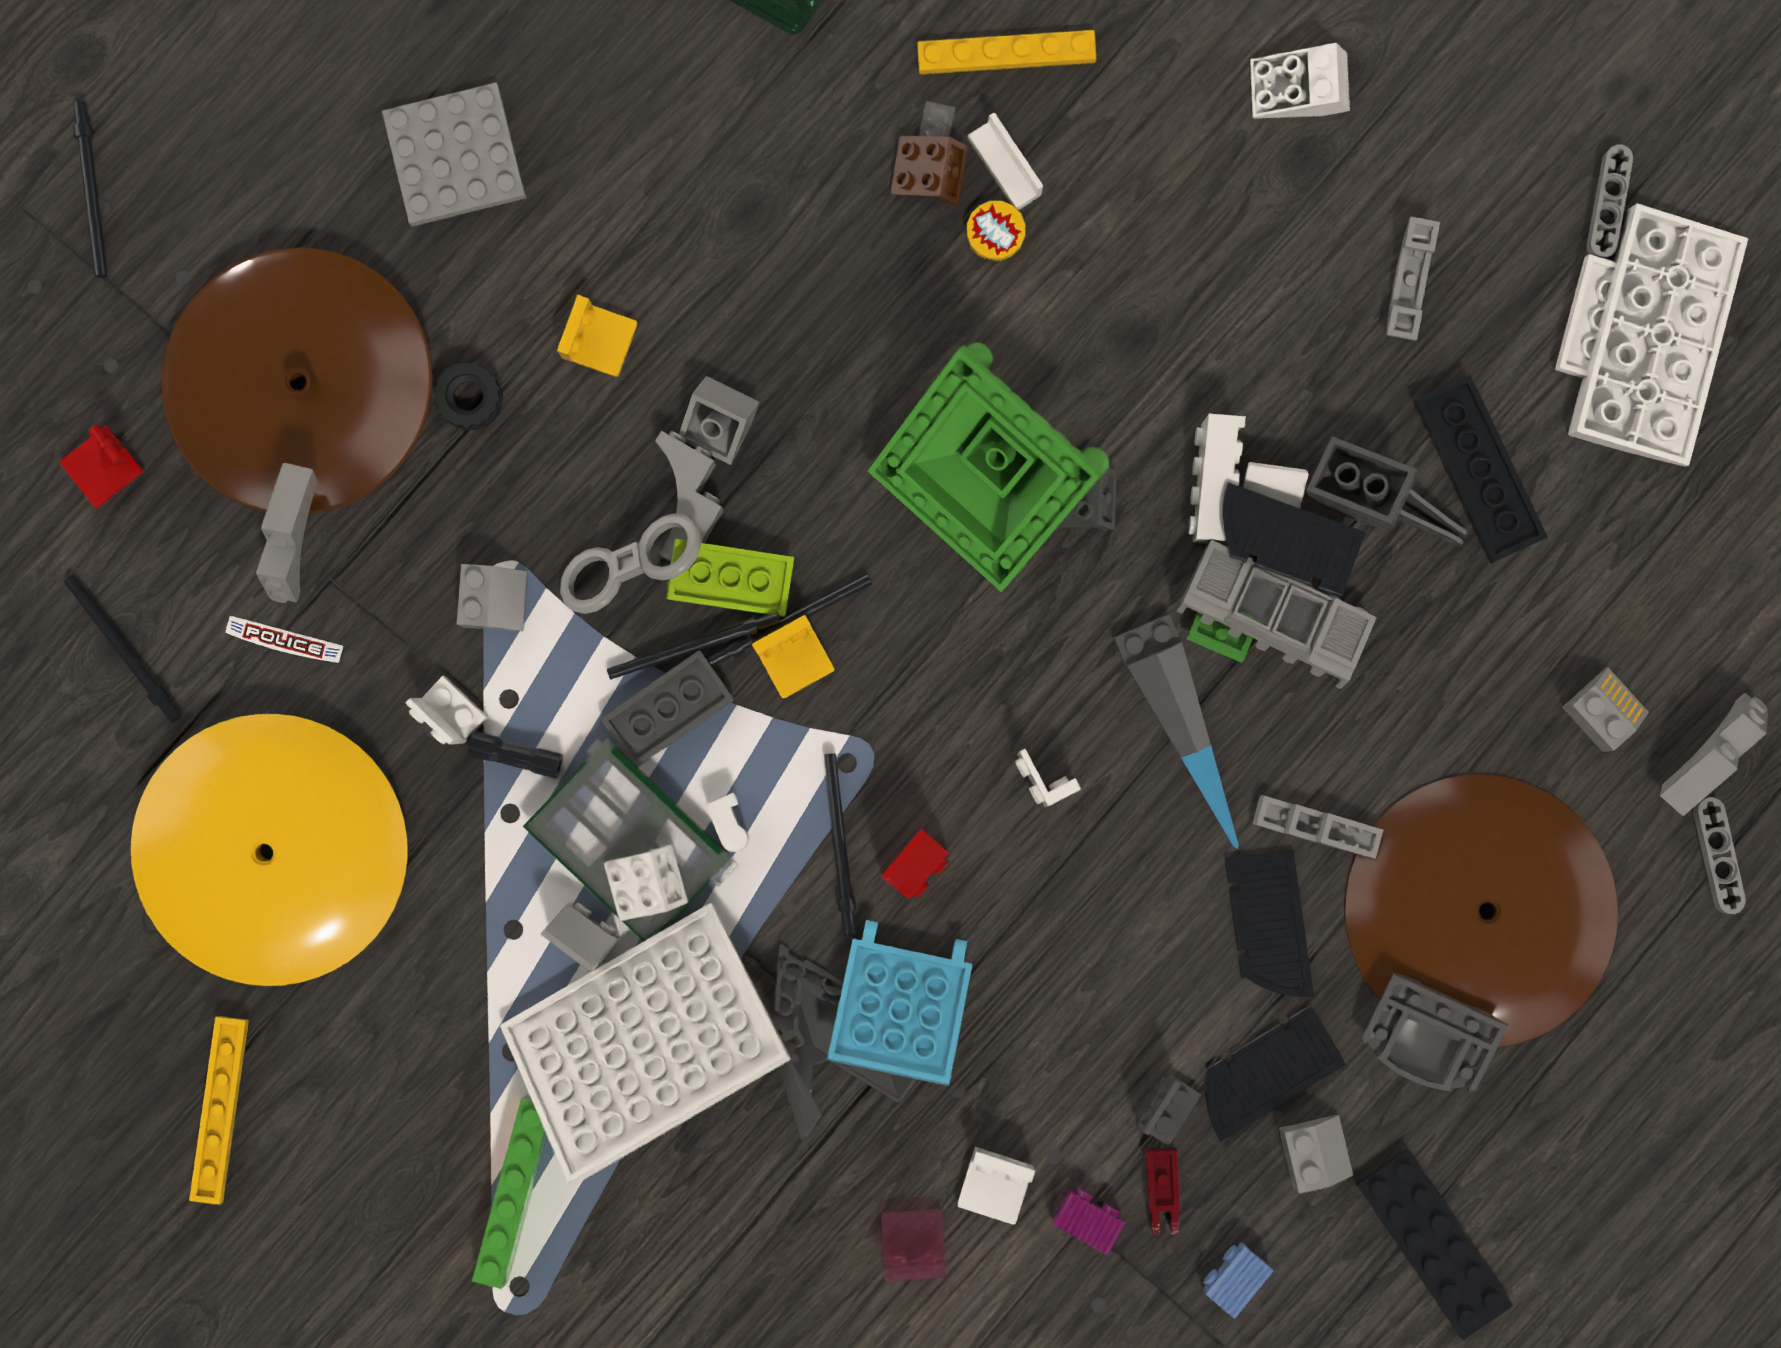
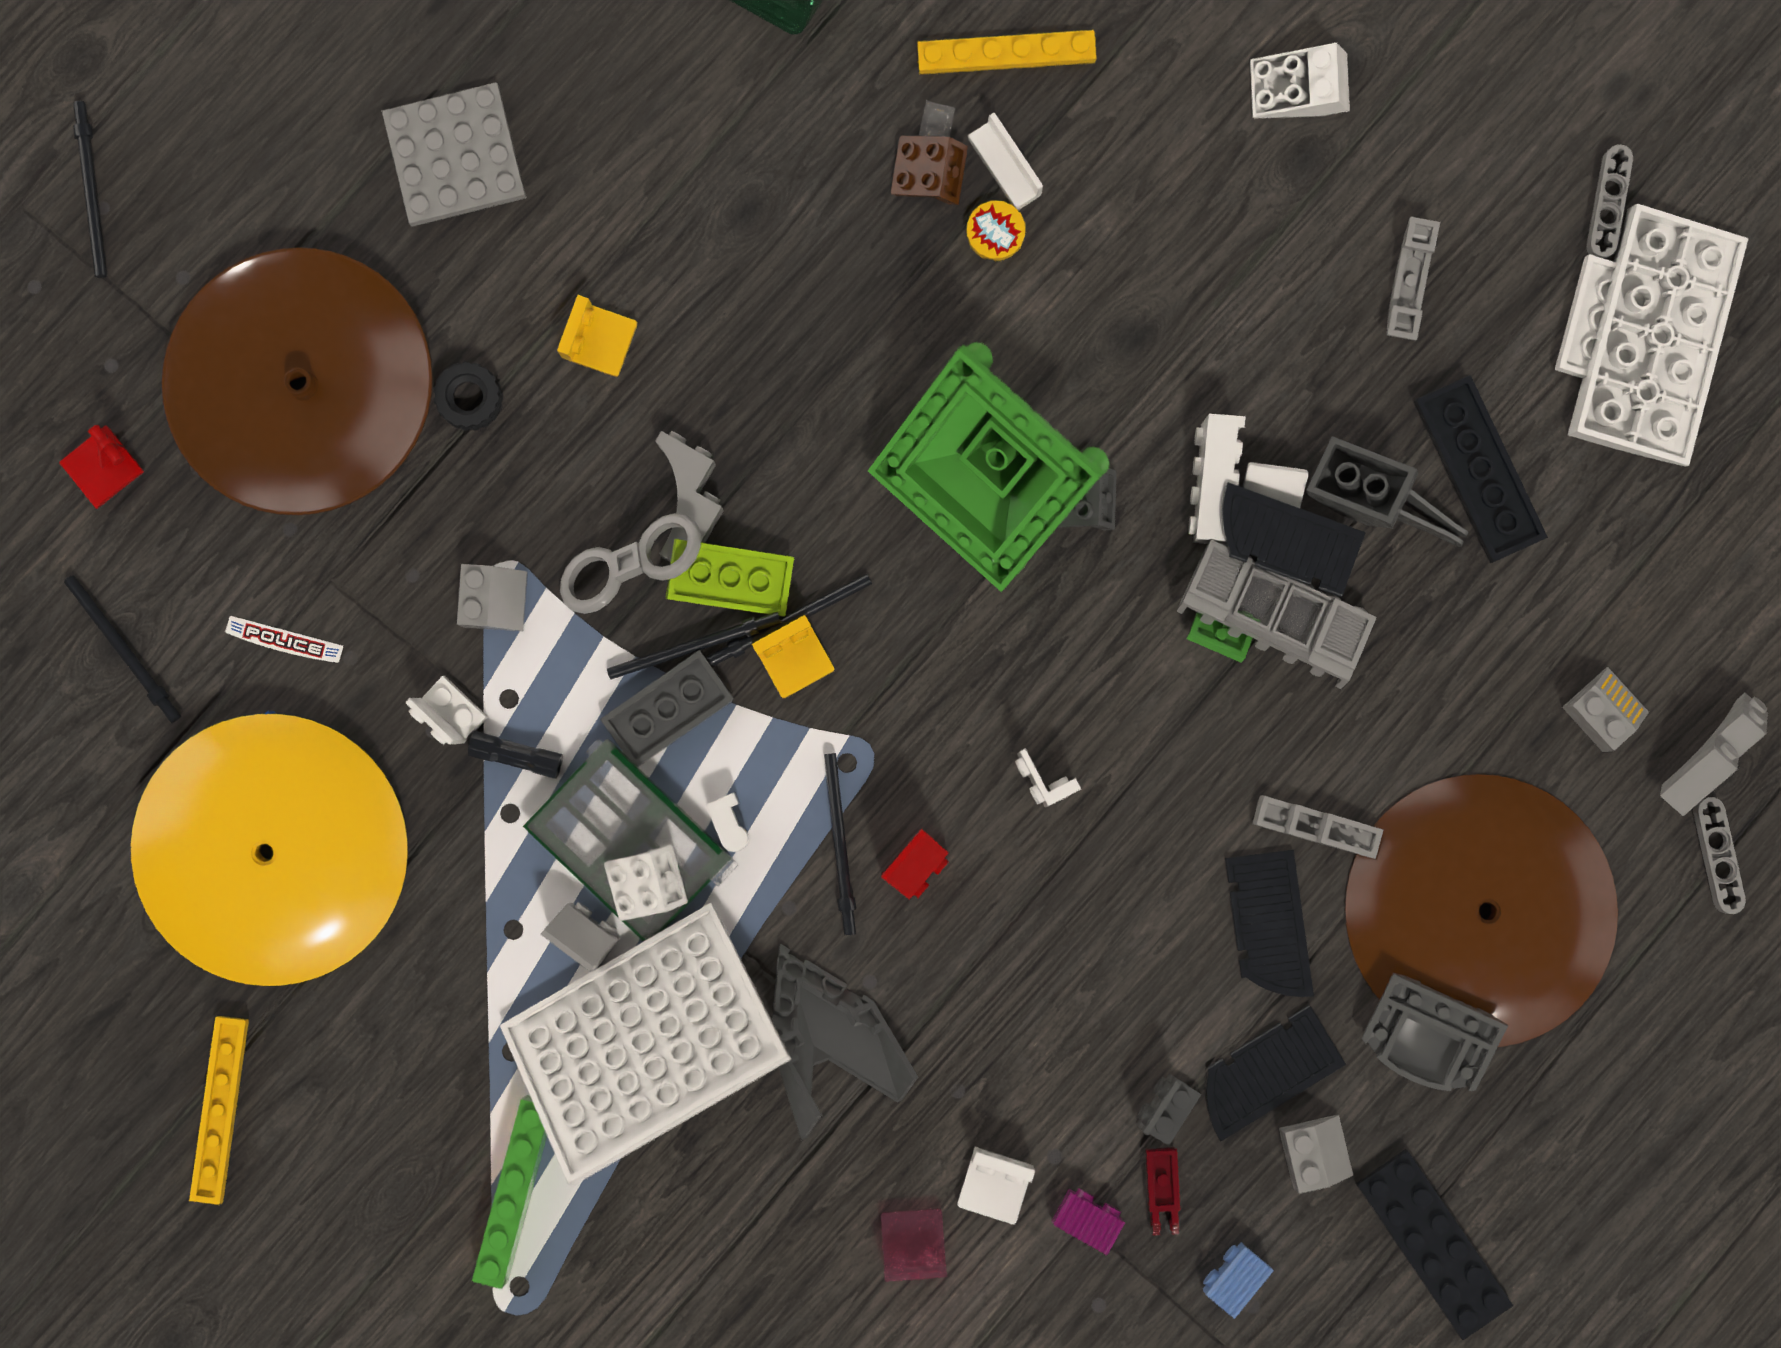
light grey arch [256,463,318,603] -> none
light grey slope [679,376,760,465] -> none
medium azure plate [827,920,972,1086] -> none
dark grey plate [1113,614,1239,849] -> none

